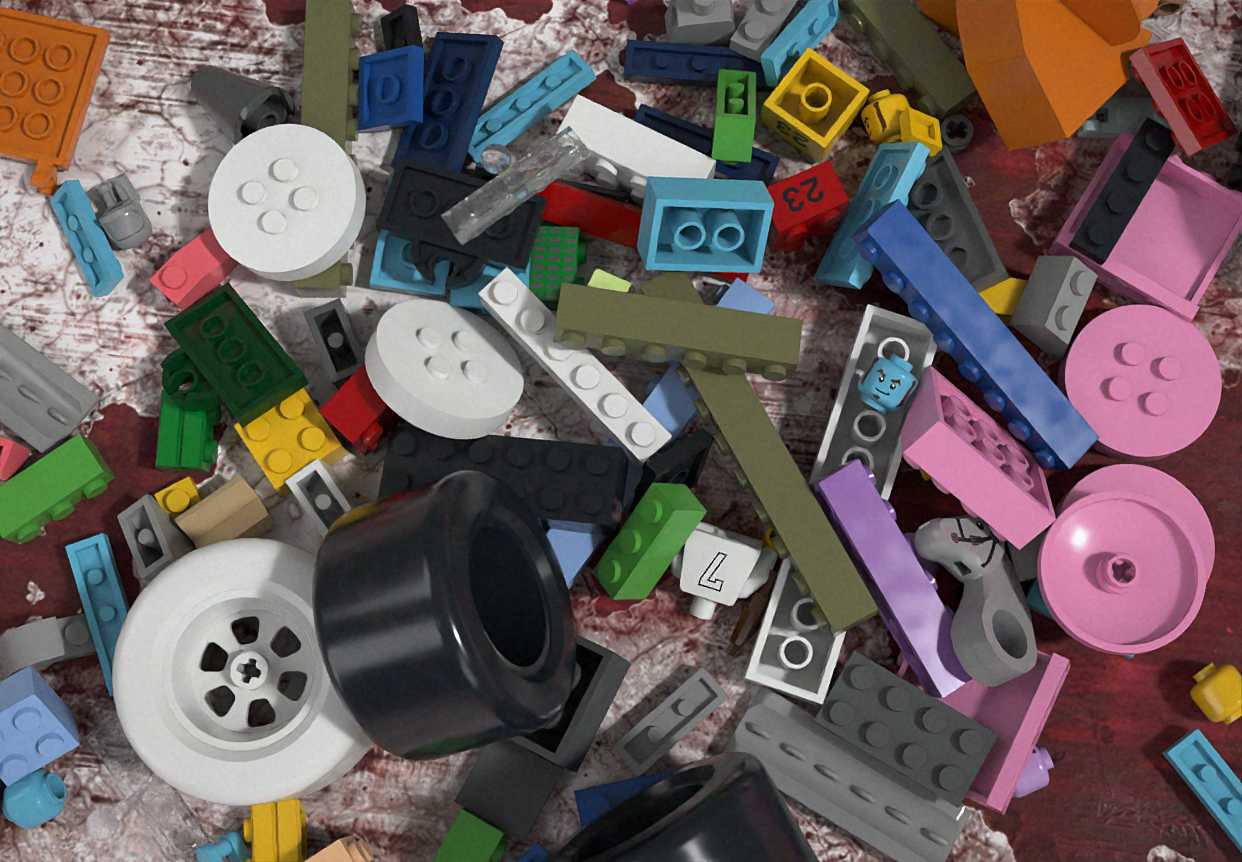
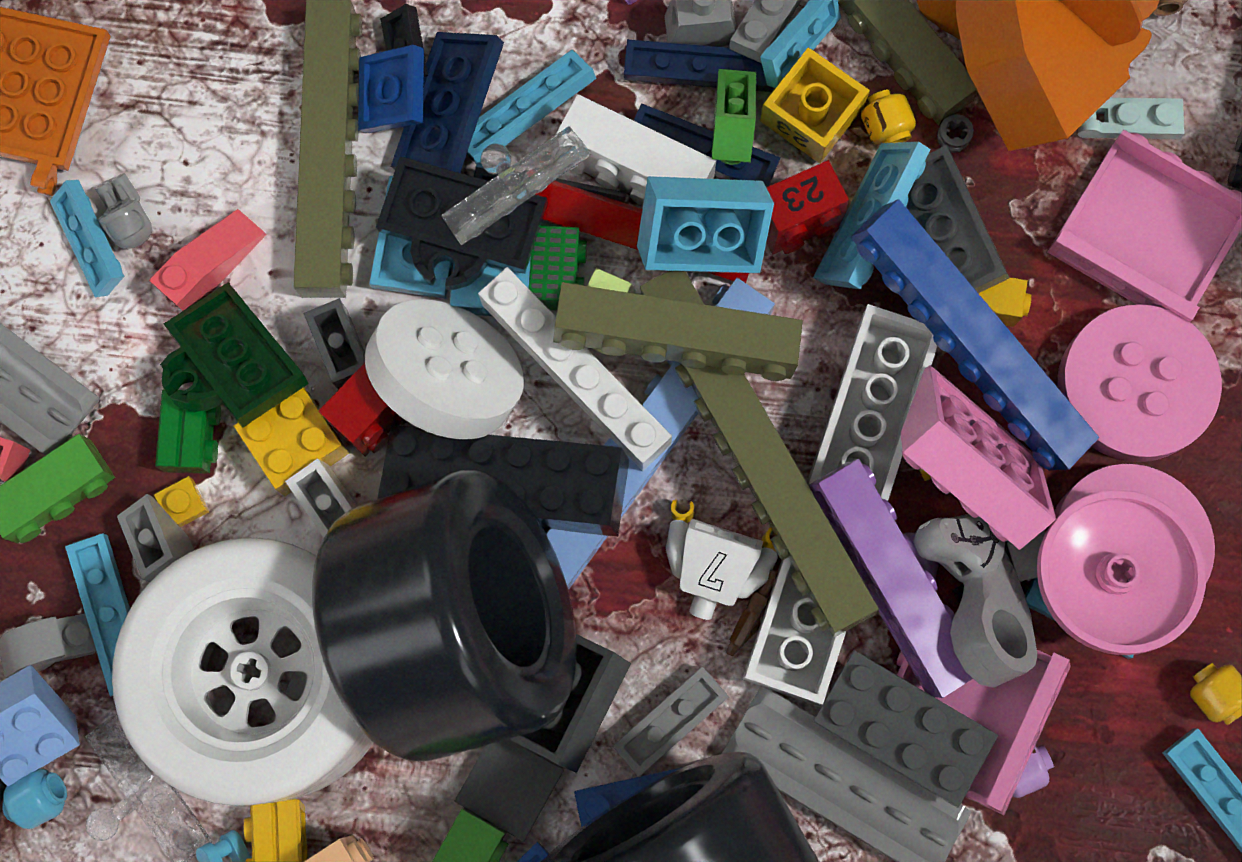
tan panel [174,474,276,549] -> none
dark grey cone [191,65,295,145] -> none
white brick [208,124,366,281] -> none
bright green brick [592,482,707,600] -> none
black plate [630,428,714,513] -> none
medium azure head [857,354,918,416] -> none
yellow plate [899,107,942,157] -> none
light grey slope [1009,256,1098,361] -> none
black plate [1068,117,1176,266] -> none
red plate [1129,37,1239,157] -> none

